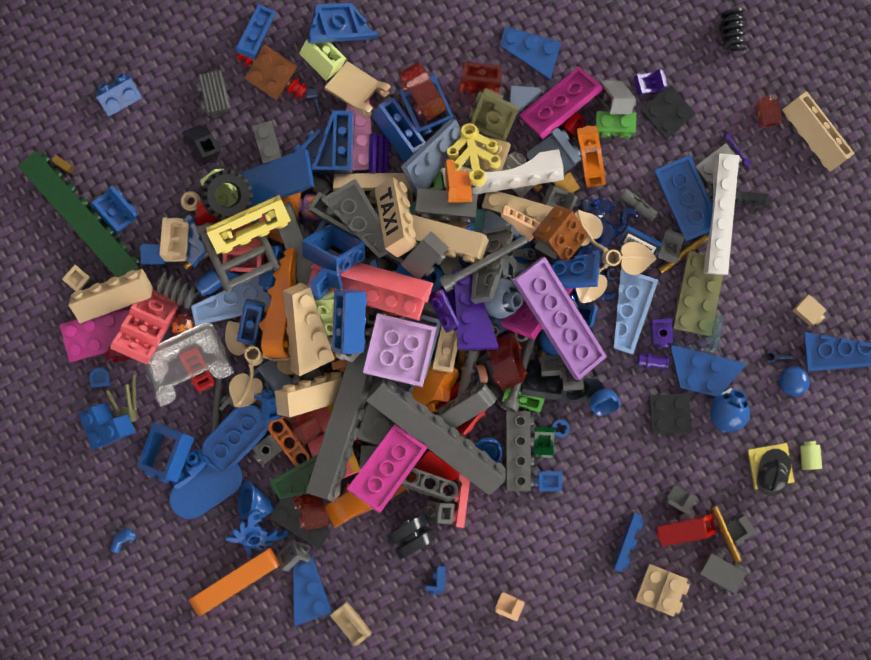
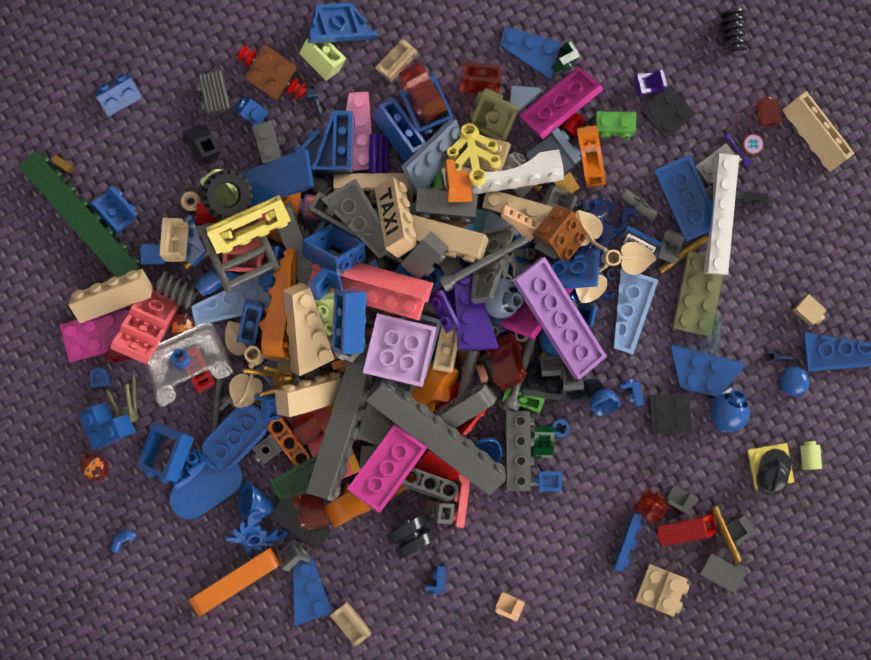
tan plate [62,265,91,291] -> none
blue plate [236,4,276,59] -> none
tan flag [325,61,391,119] -> none
brick [596,80,636,115] -> none
dark purple pin [637,353,669,370] -> none
dark purple brick [650,319,673,348] -> none
none -> clear red head [80,453,110,482]
none -> blue bush [170,349,191,369]
none -> blue bracket [234,97,268,126]
none -> pearl gold plant [242,366,294,397]
none -> tan hinge [375,39,417,83]
none -> dark green bracket [551,41,580,73]
none -> blue bracket [618,379,644,407]
none -> clear red brick [633,490,670,525]
none -> tile [743,134,763,155]

